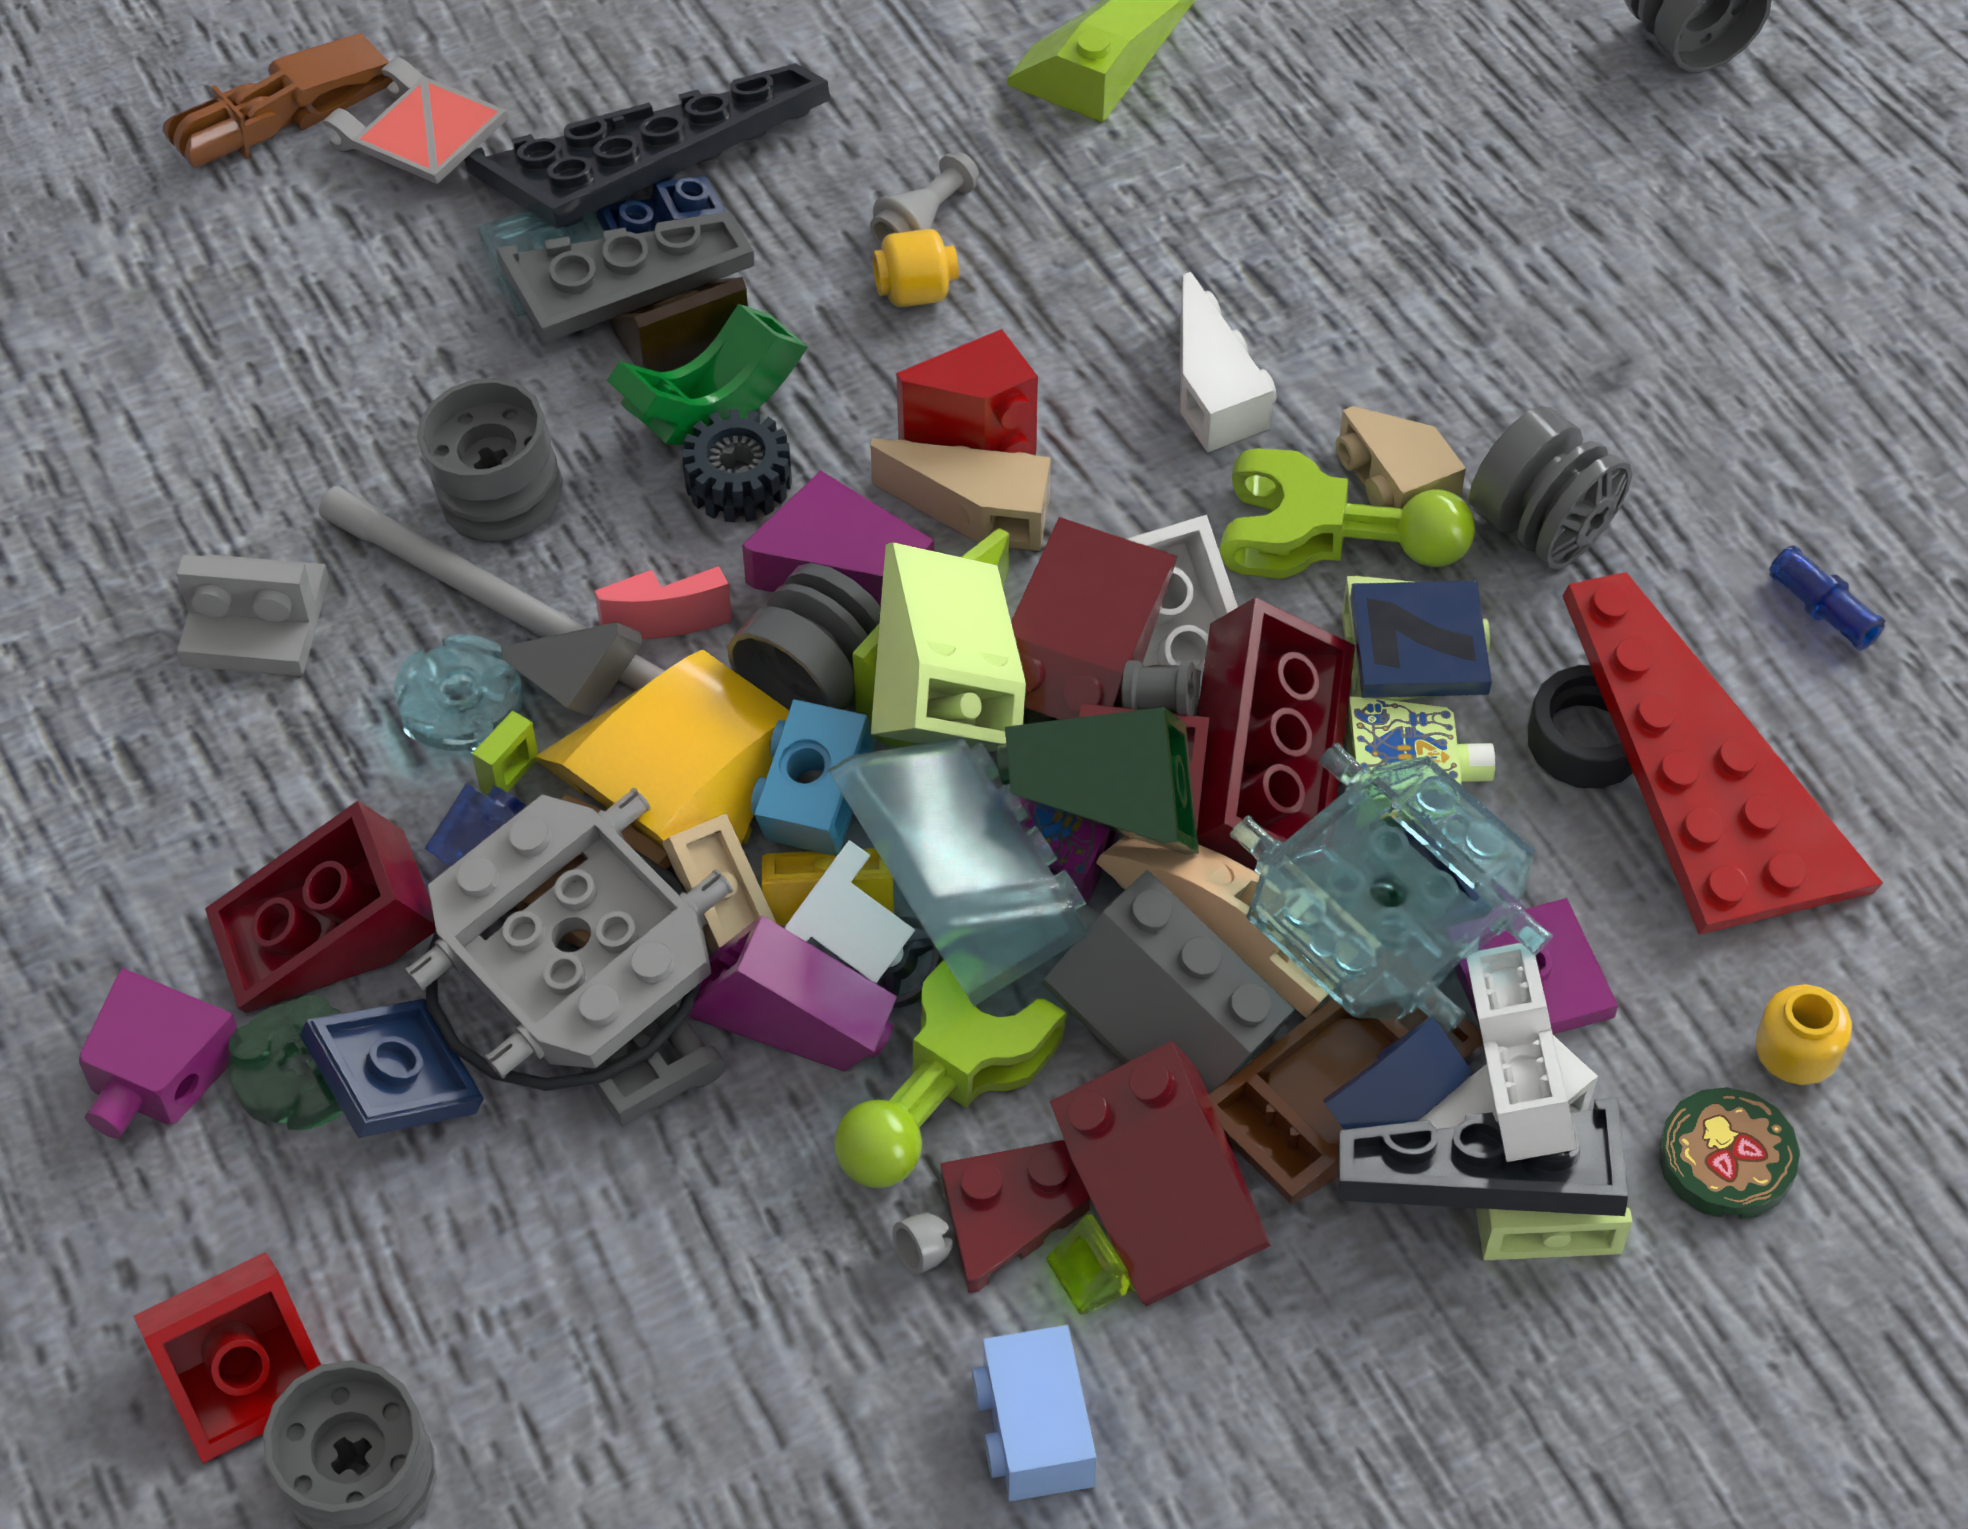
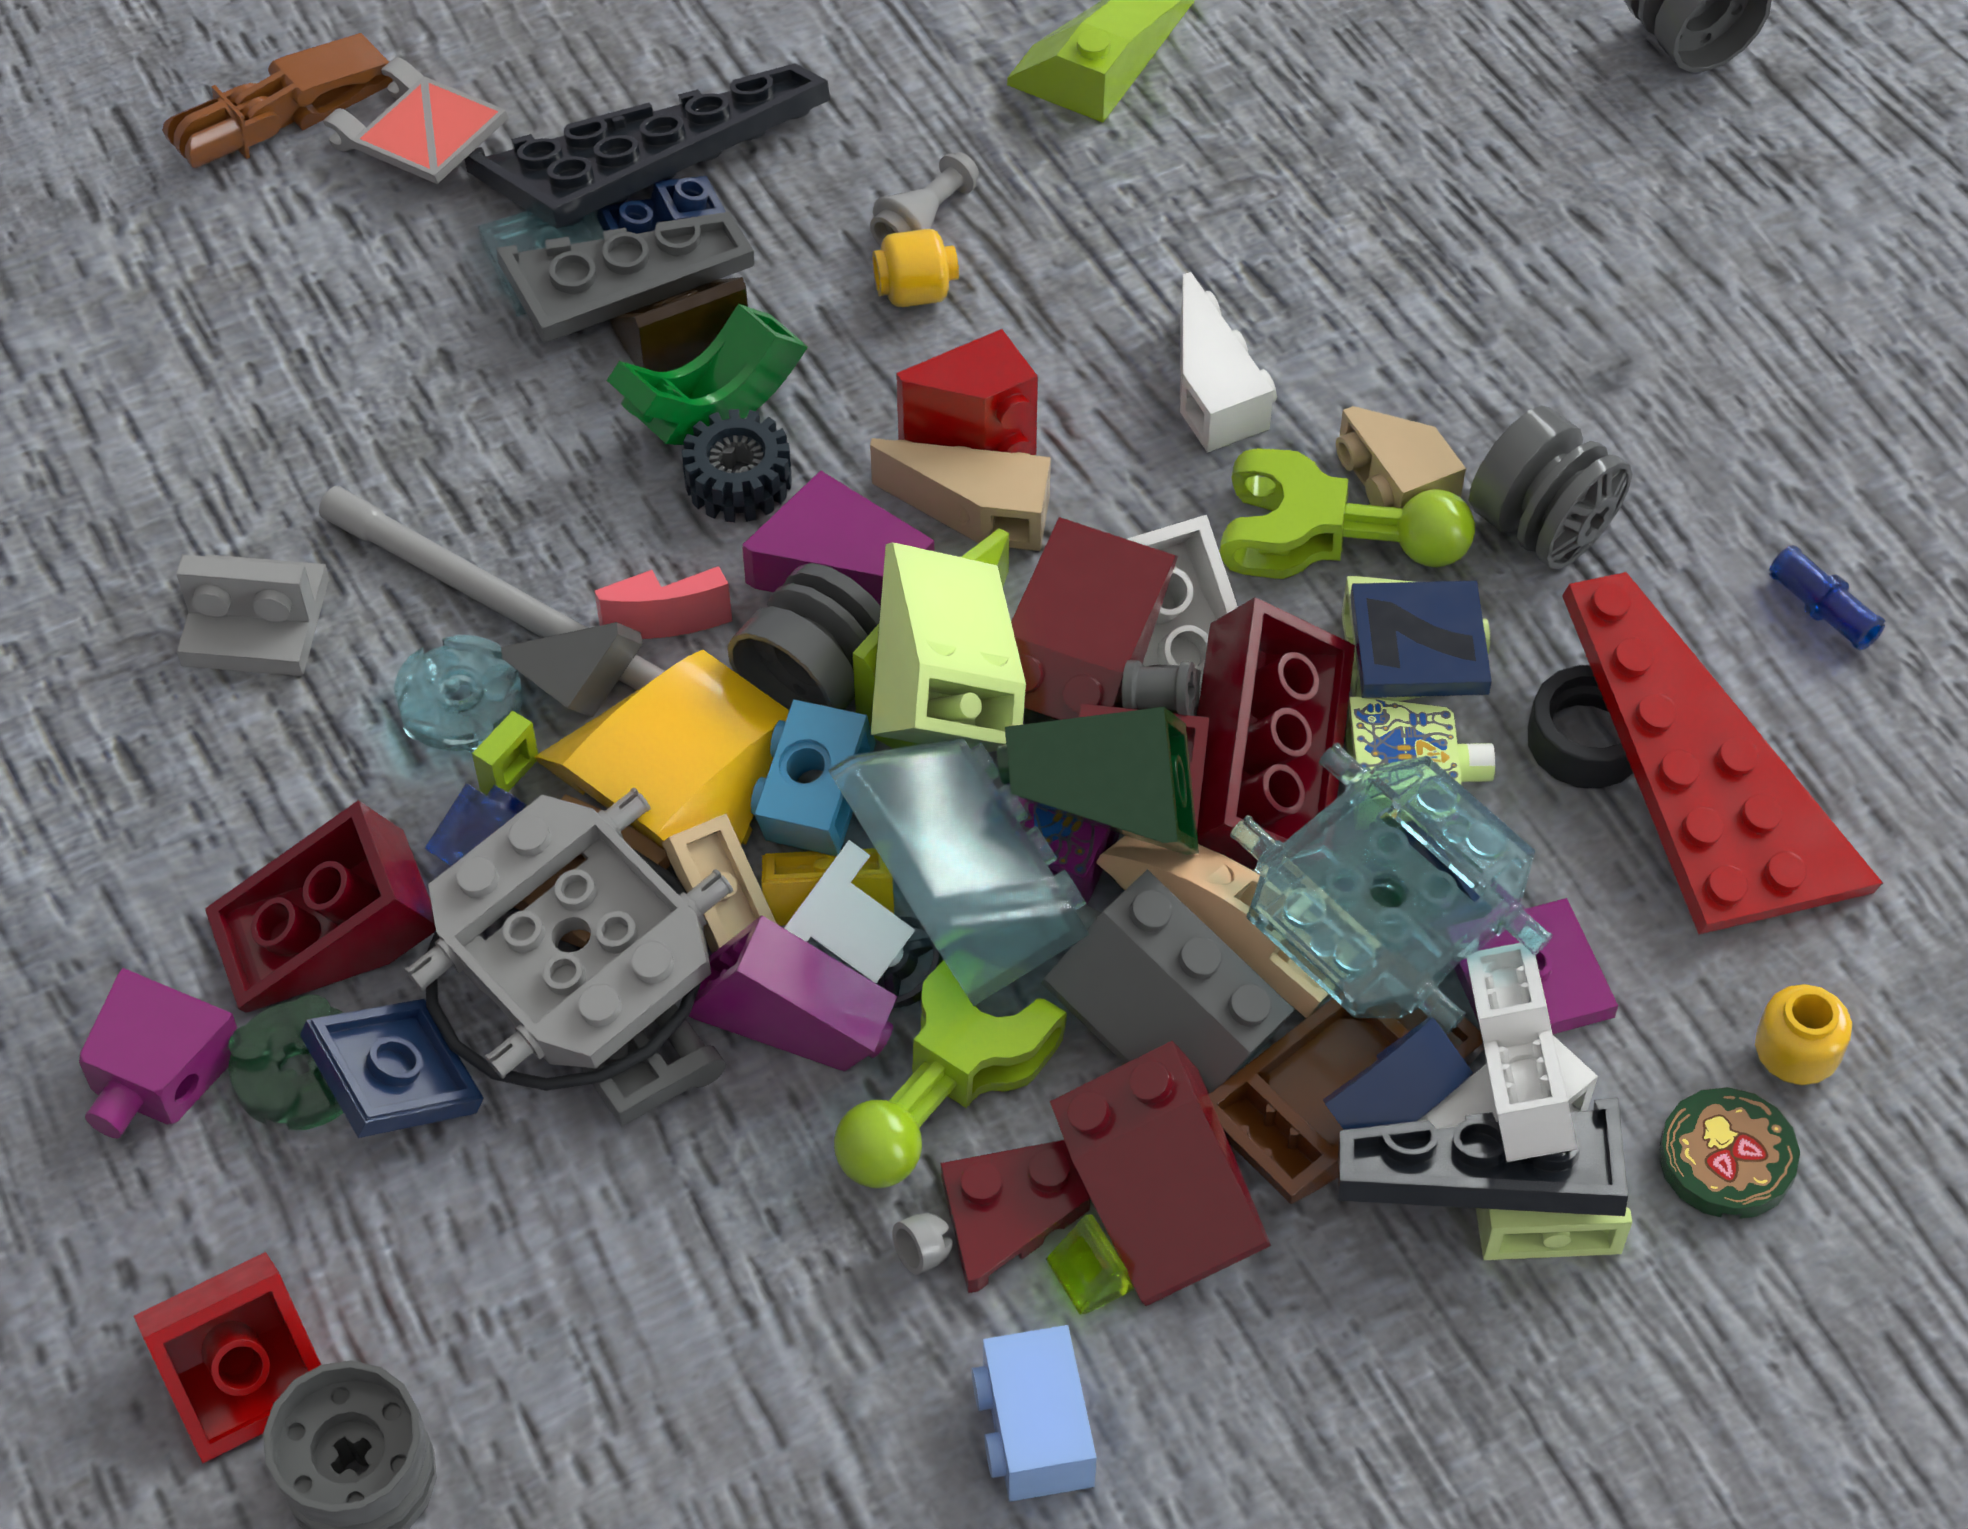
dark grey wheel [417,378,563,541] -> none

